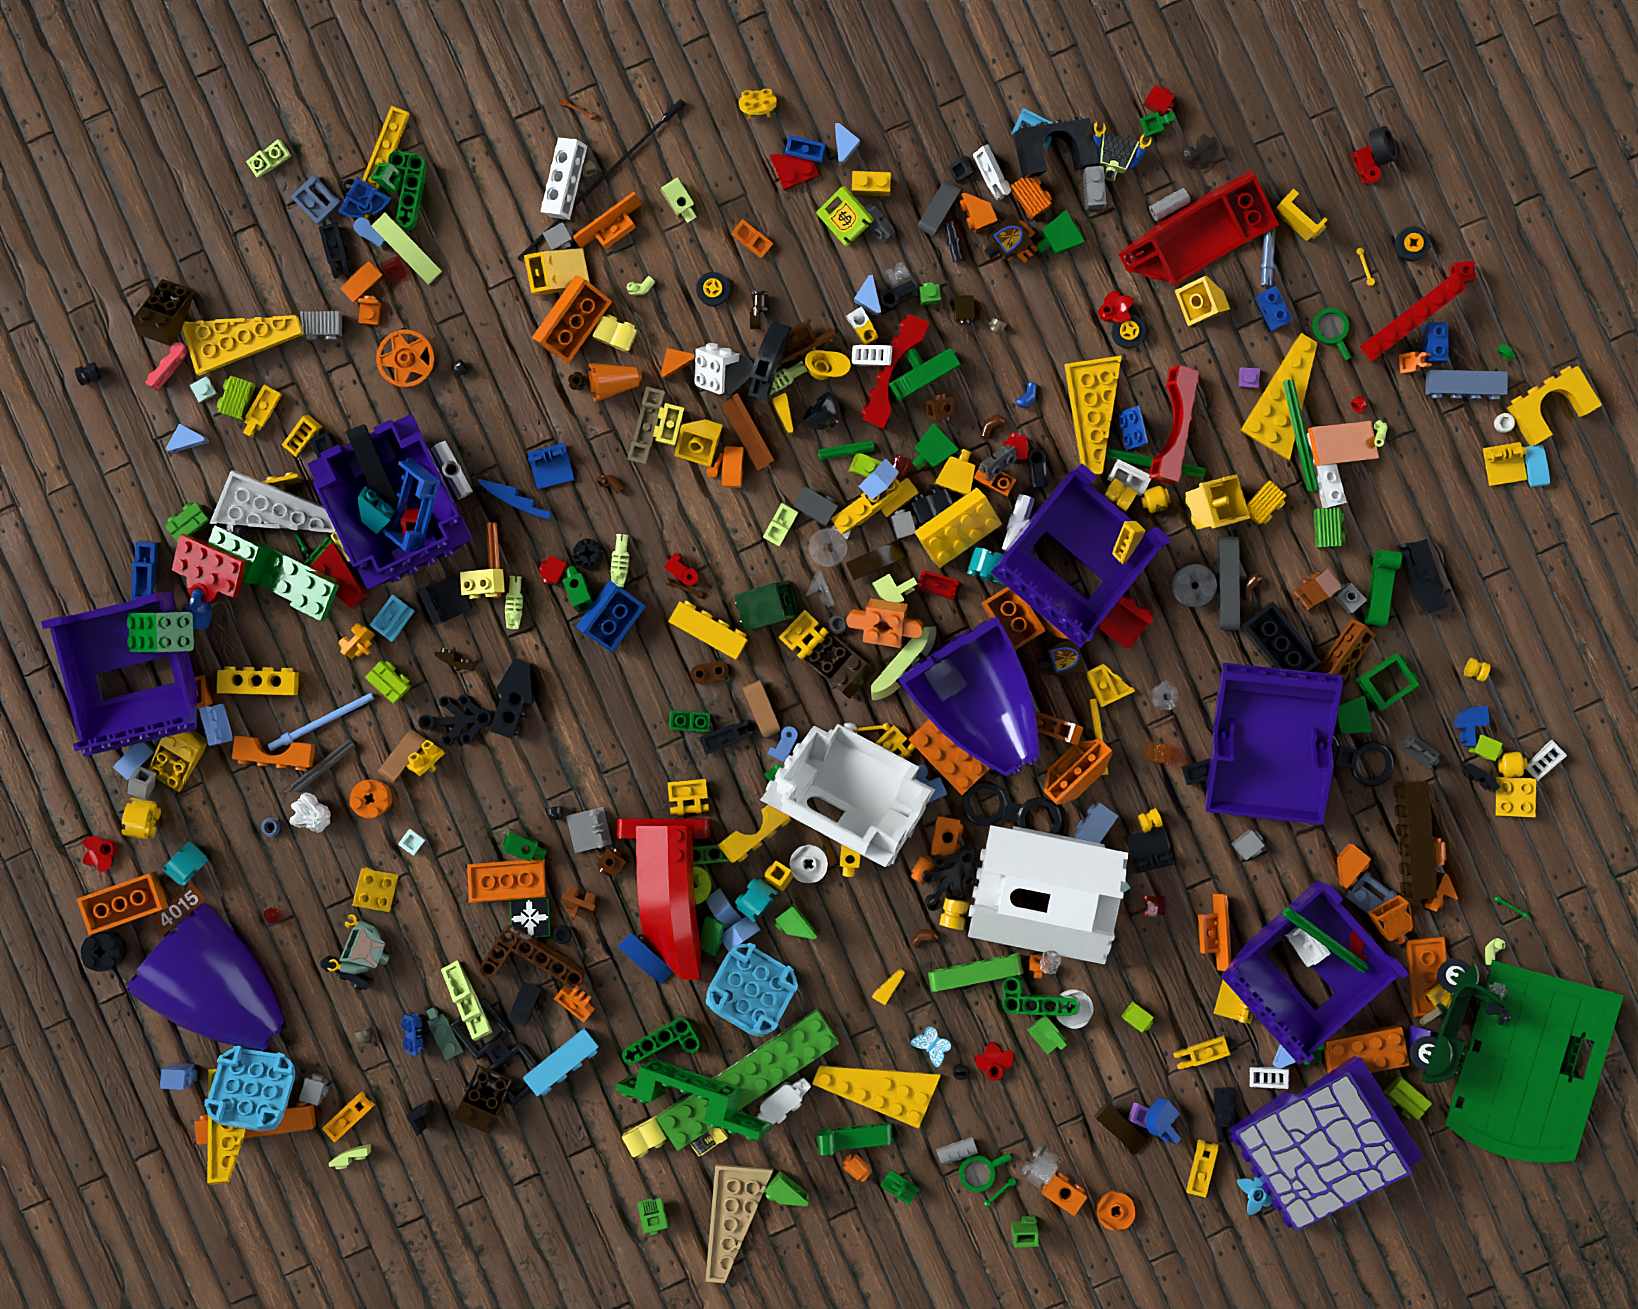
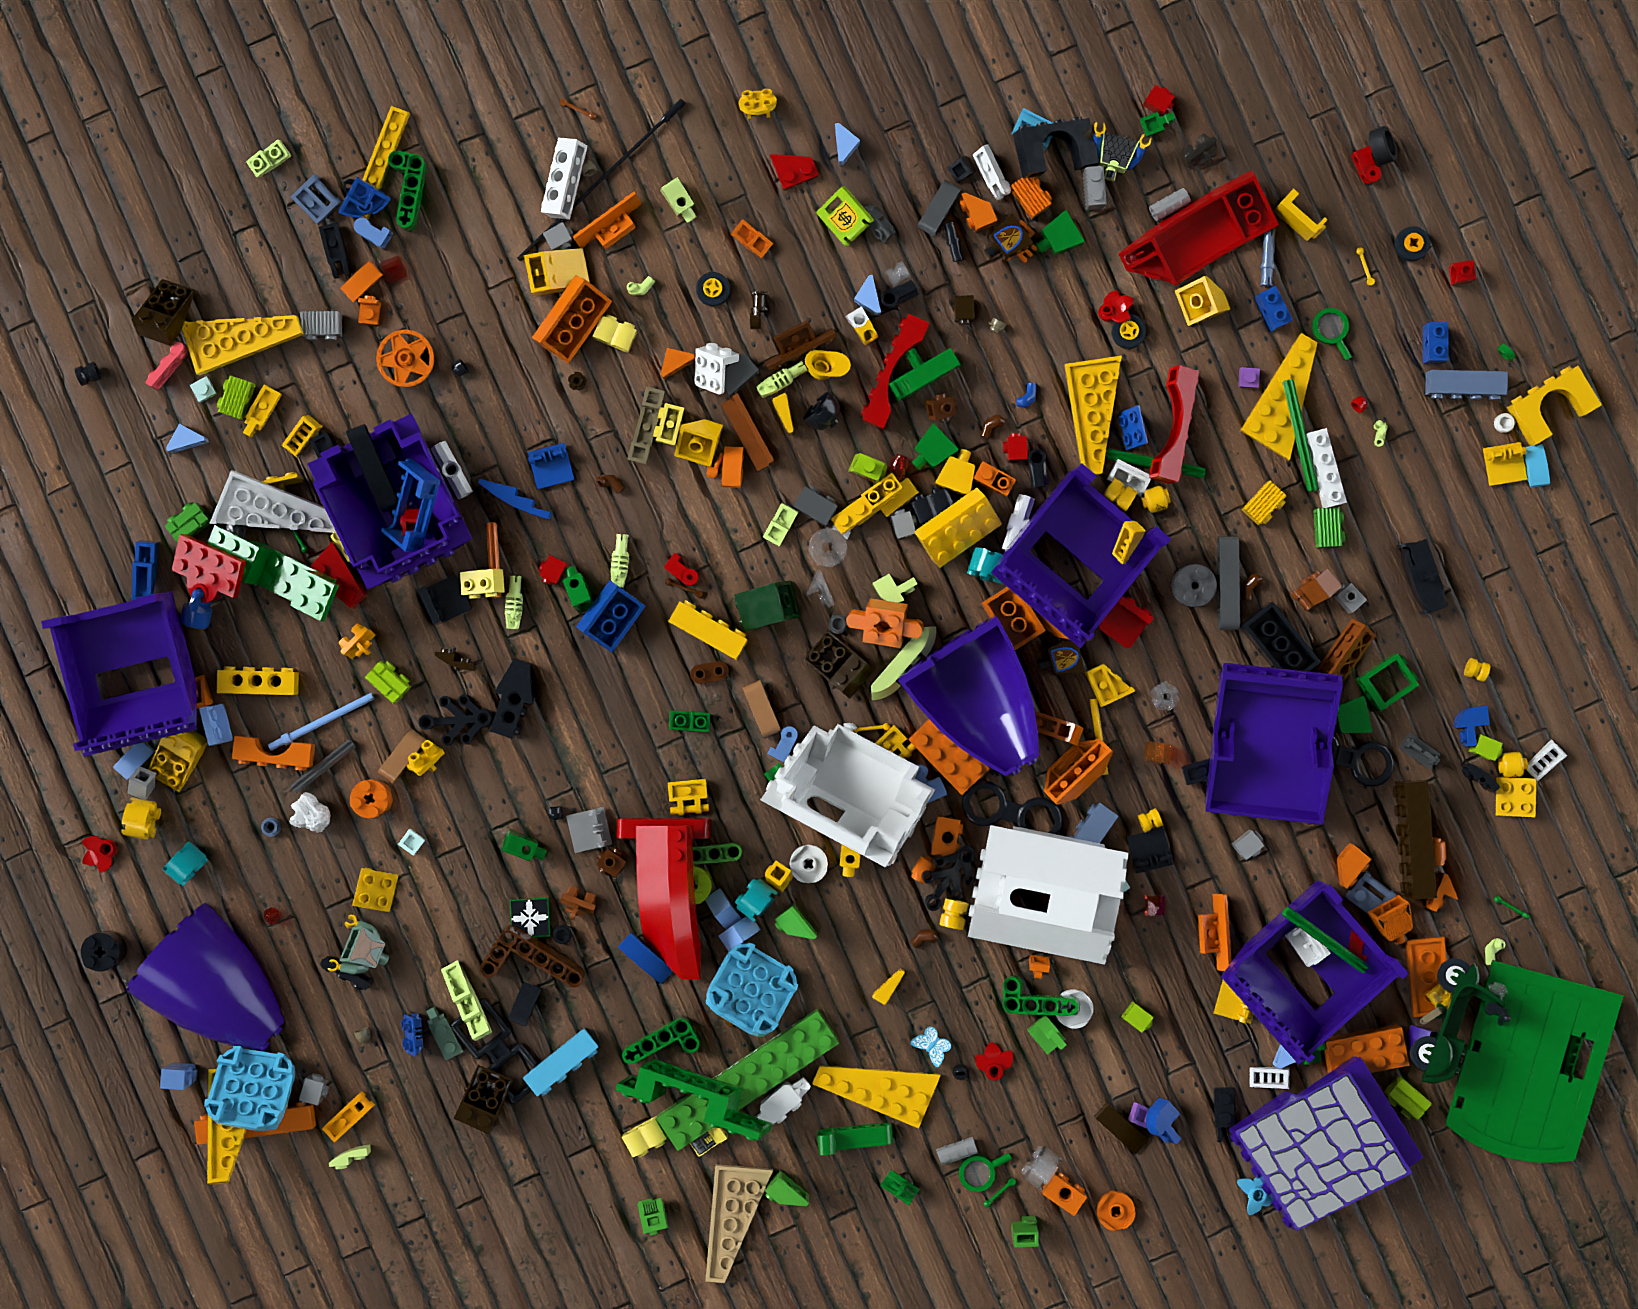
orange brick [77,871,169,935] -> none
green bracket [127,612,194,652] -> none
dark orange sticker [151,884,206,935] -> none
green axle [304,537,334,566] -> none
teal slope [358,486,395,534] -> none
green brick [370,163,404,193] -> none
medium azure plate [370,595,416,642] -> none
yellowish green slope [371,213,442,285] -> none
black panel [406,1100,434,1136] -> none
orange tile [467,859,547,903] -> none
orange hinge [554,985,595,1023] -> none
black gear [573,538,603,569] -> none
orange cone [588,363,642,402] -> none
black hinge [699,719,755,755] -> none
green slope [700,915,725,957] -> none
yellow arch [718,805,791,863] -> none
black slope [748,321,791,401] -> none
yellow plate [778,610,829,660] -> none
blue slope [785,135,826,163] -> none
green axle [818,440,874,460] -> none
orange brick [843,1153,872,1182] -> none
dark brown slope [846,540,905,581] -> none
yellow brick [852,171,891,197] -> none
white slope [852,345,892,366] -> none
light blue slope [858,459,899,500] -> none
red hinge [916,570,959,600] -> none
bright green brick [918,282,941,306] -> none
clear piece [923,658,967,701] -> none
bright green beam [928,954,1024,992] -> none
dark grey hinge [979,445,1017,481] -> none
clear wheel [1040,950,1061,974] -> none
yellow hinge [1173,1035,1231,1069] -> none
yellow piece [1186,474,1250,530] -> none
yellow plate [1186,1139,1218,1198] -> none
orange tile [1308,421,1379,466] -> none
red arch [1359,273,1467,362] -> none
green beam [1365,549,1402,627] -> none
orange plate [1399,352,1432,374] -> none

